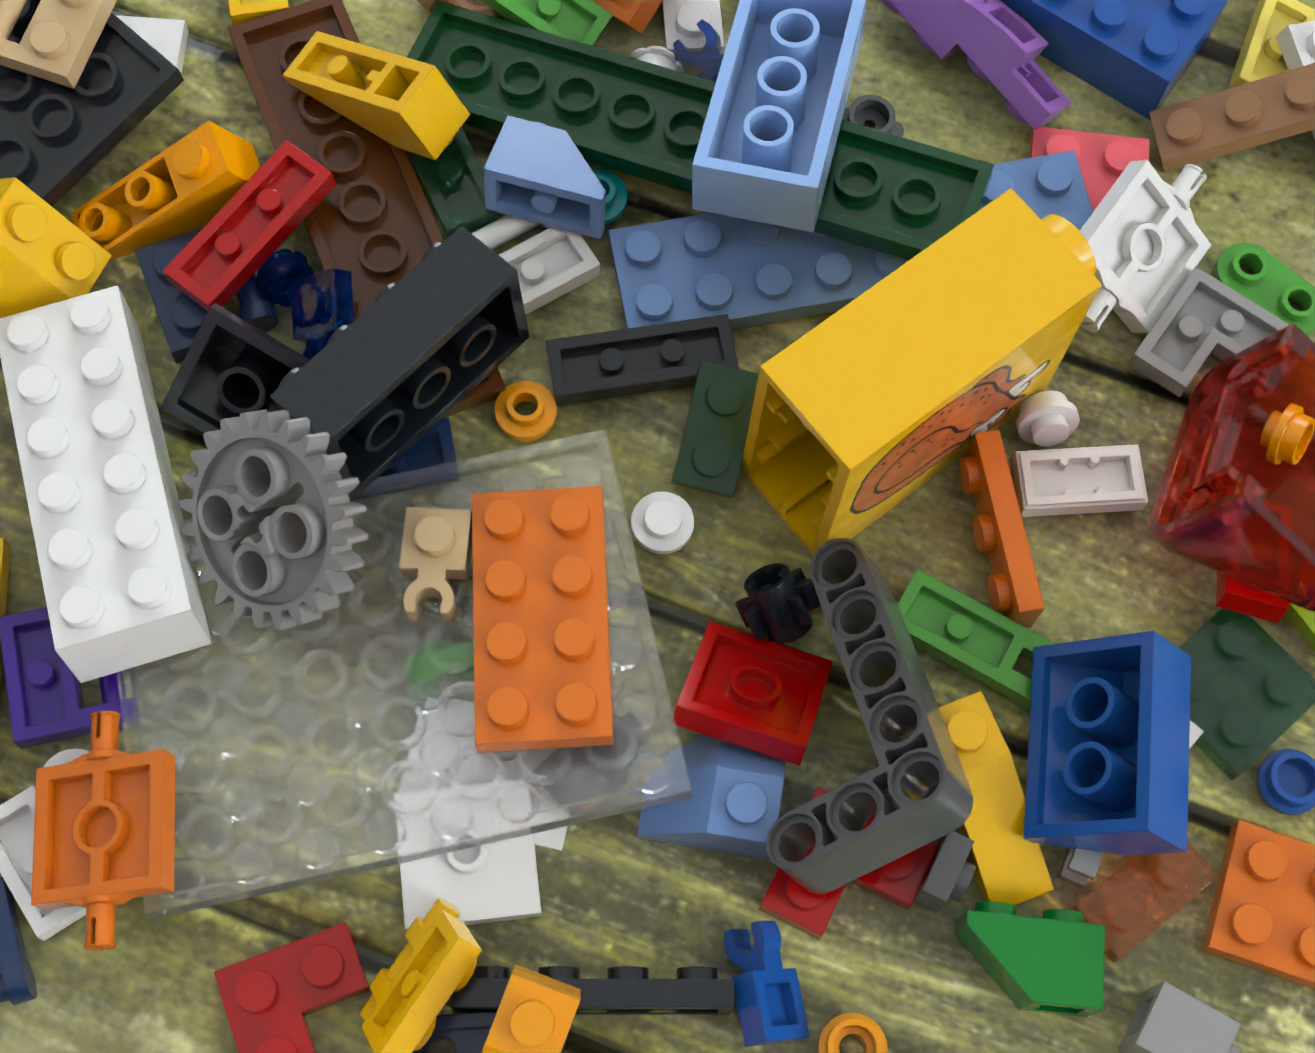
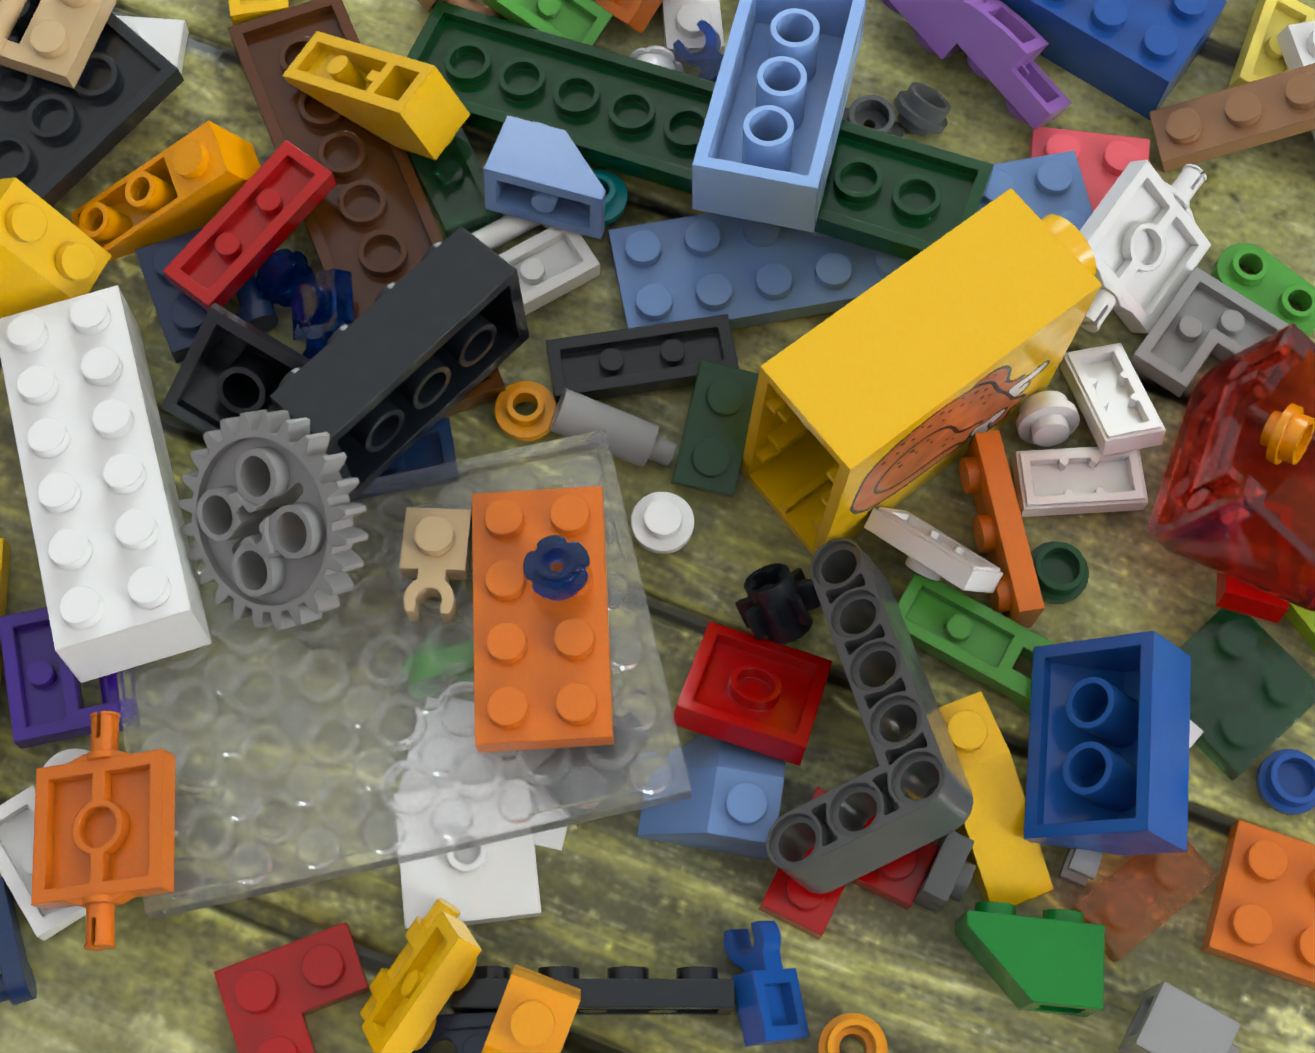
none -> clear blue plate [523,535,590,601]
none -> light grey cylinder [549,388,676,468]
none -> white plate [864,507,1003,593]
none -> dark grey plate [894,82,951,136]
none -> dark green plate [1031,541,1089,604]
none -> white plate [1060,343,1166,456]

